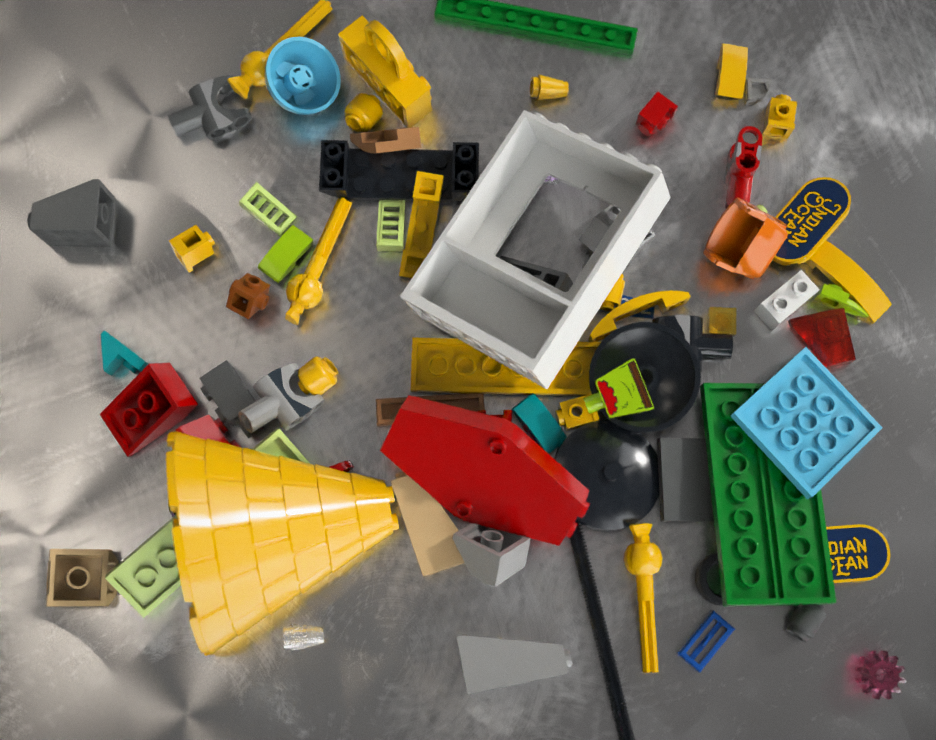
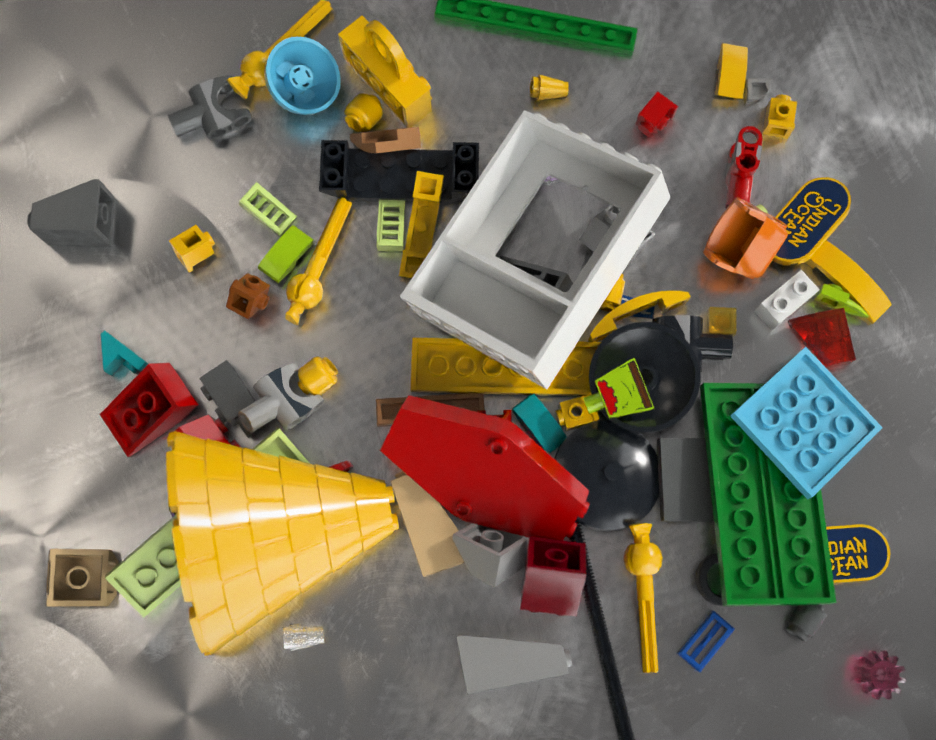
none -> dark red slope [520,536,586,617]

